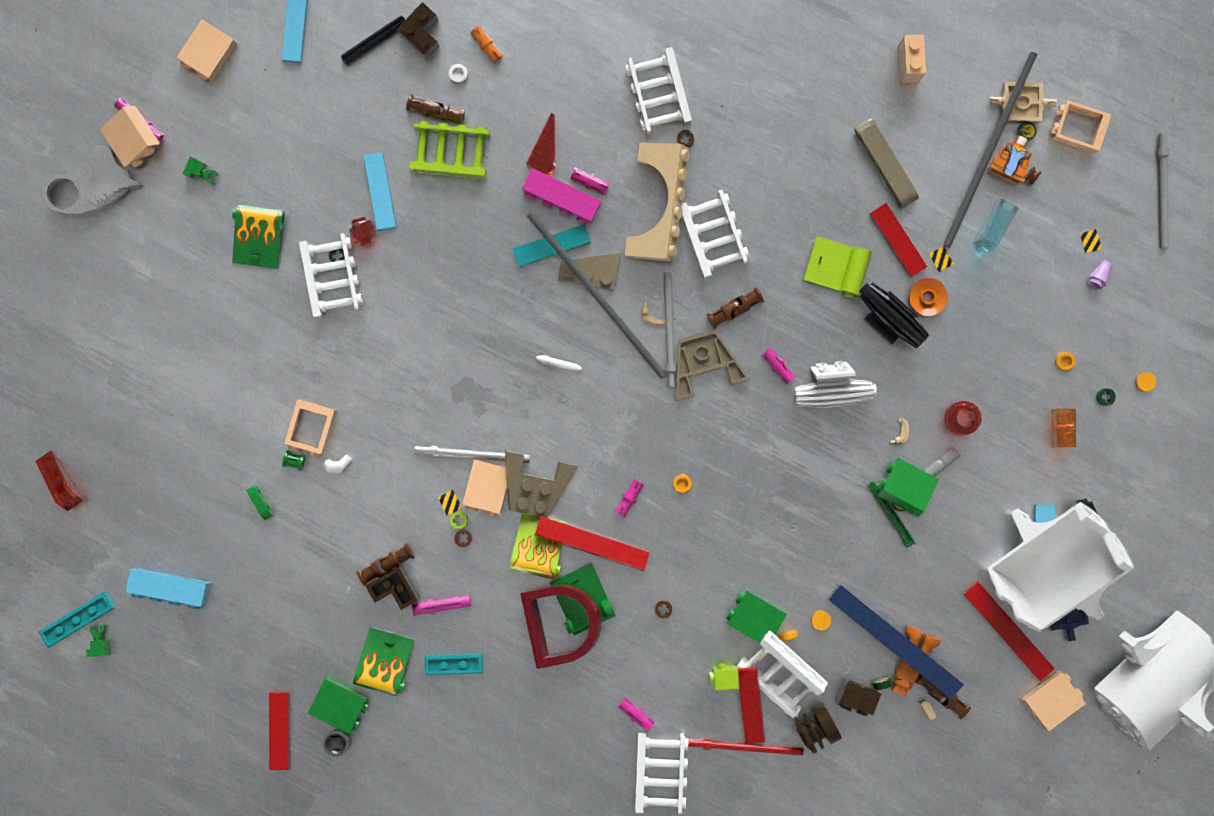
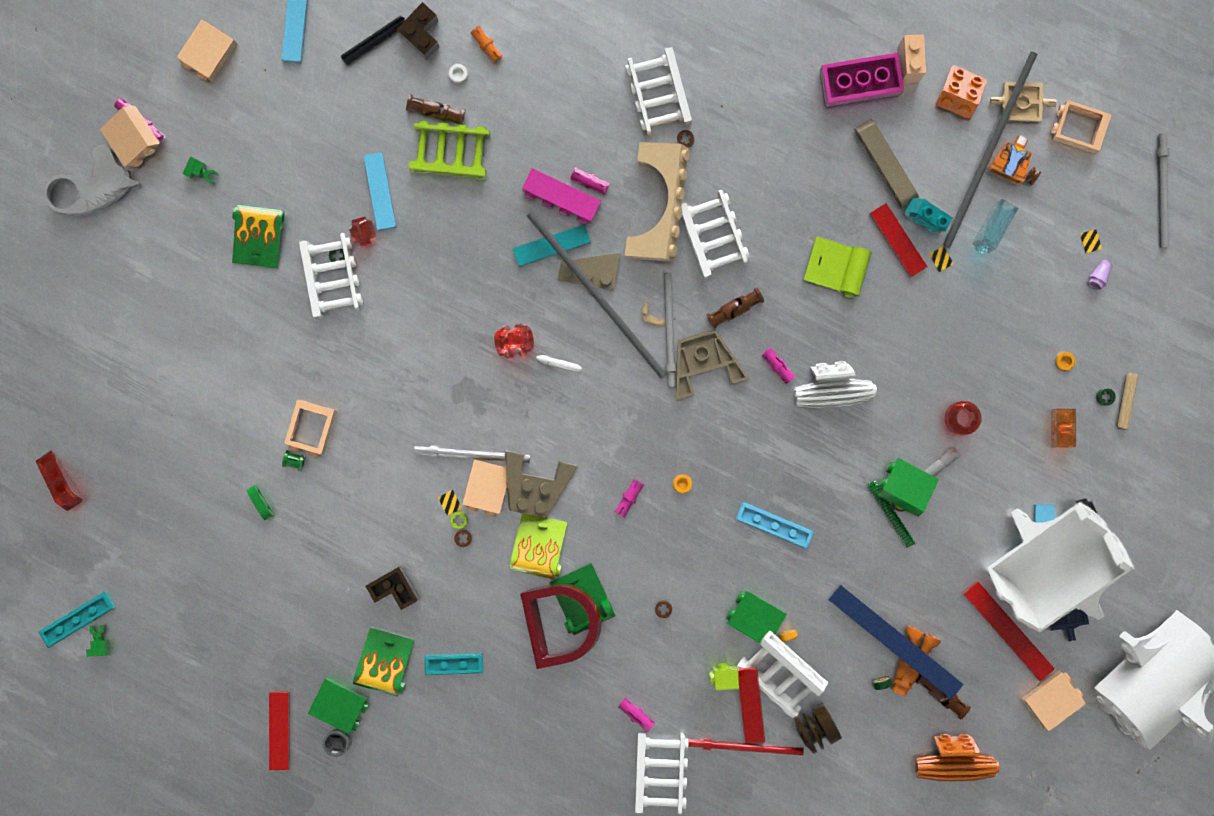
medium azure brick [126,569,210,609] -> none
white arm [323,455,353,473] -> none
reddish brown piece [356,543,415,586] -> none
dark pink pin [412,595,471,616] -> none
clear red slope [526,113,557,175] -> none
red tile [534,516,650,571] -> none
light orange tile [811,611,831,630] -> none
dark brown brick [835,677,881,717] -> none
black plate [859,282,929,349] -> none
tan piece [890,418,909,445] -> none
orange dish [909,278,948,316] -> none
tan tile [920,700,937,721] -> none
dark green tile [1016,121,1037,141] -> none
light orange tile [1135,372,1156,392] -> none
none -> clear red piece [494,323,534,359]
none -> medium azure tile [735,502,814,549]
none -> dark pink brick [820,53,904,107]
none -> teal window [904,198,953,233]
none -> orange plate [915,734,999,782]
none -> orange bracket [935,66,986,120]
none -> tan axle [1117,373,1138,430]

